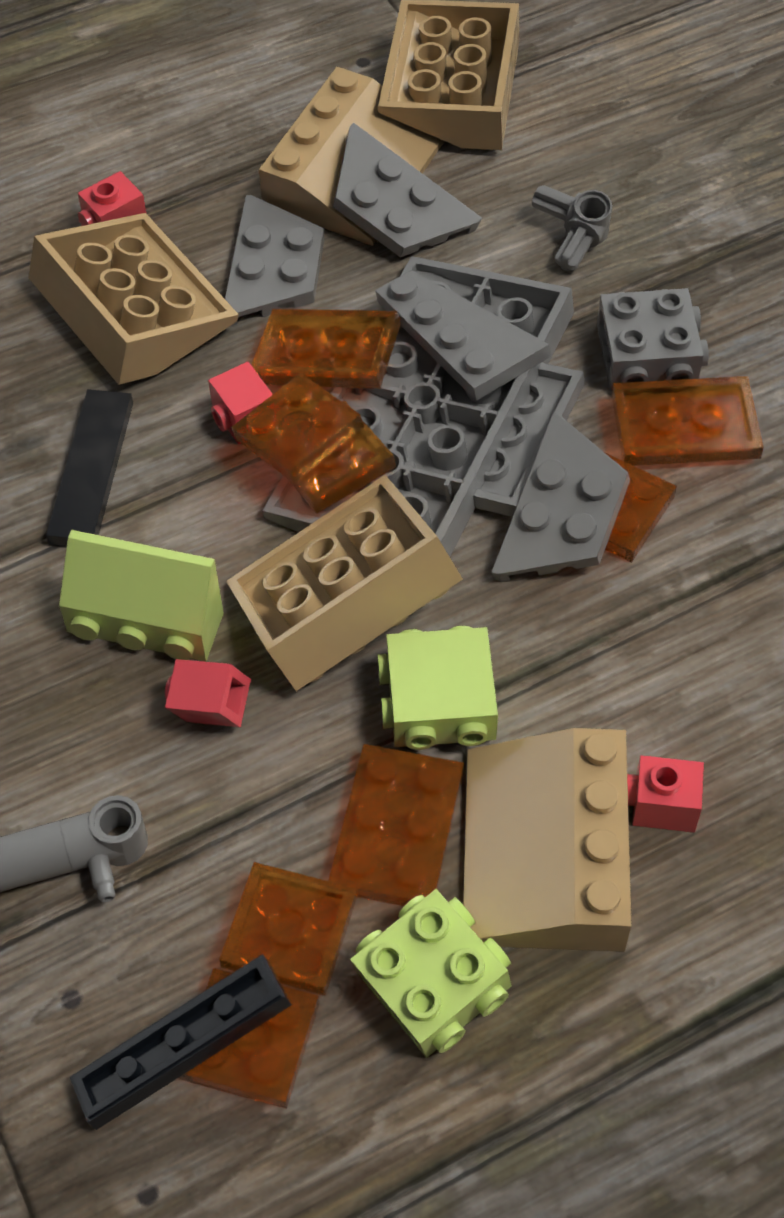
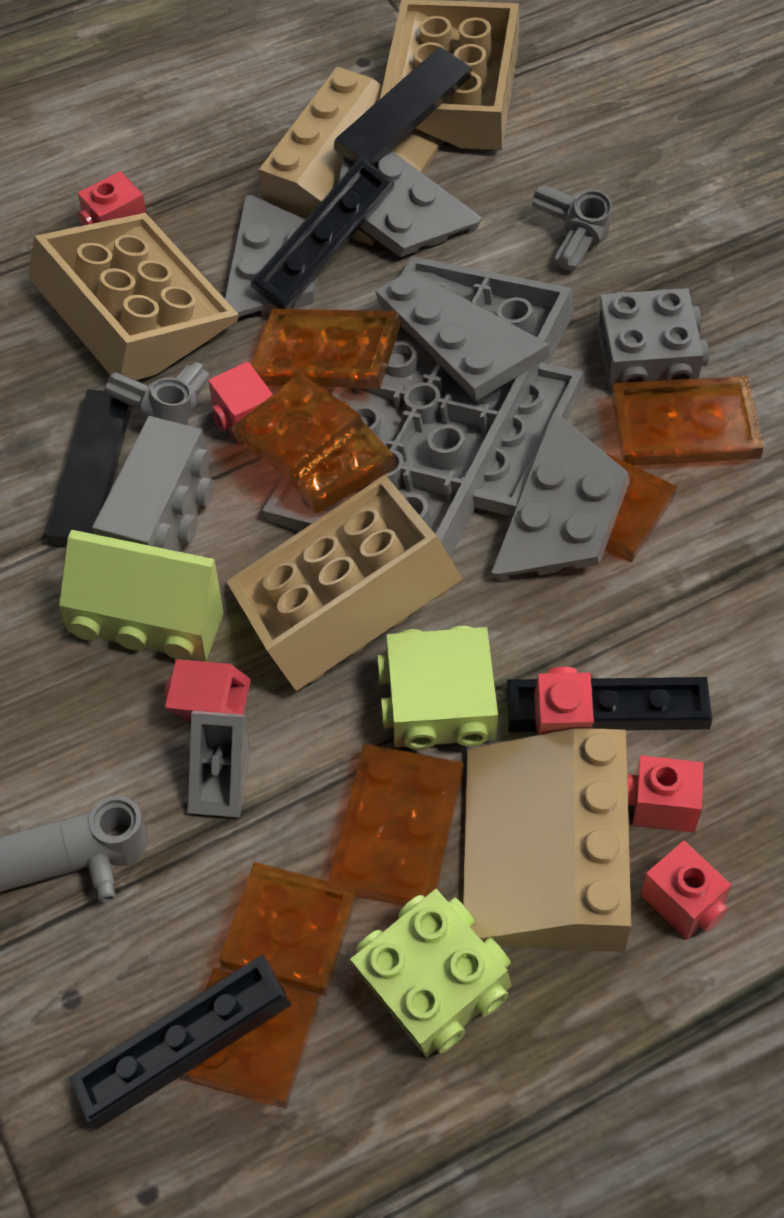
none -> light grey brick [92,416,215,552]
none -> light grey axle [105,362,209,425]
none -> light grey slope [188,711,251,817]
none -> black tile [251,157,394,313]
none -> black tile [334,46,472,166]
none -> black tile [506,677,712,732]
none -> coral brick [534,667,594,735]
none -> coral brick [640,840,732,940]

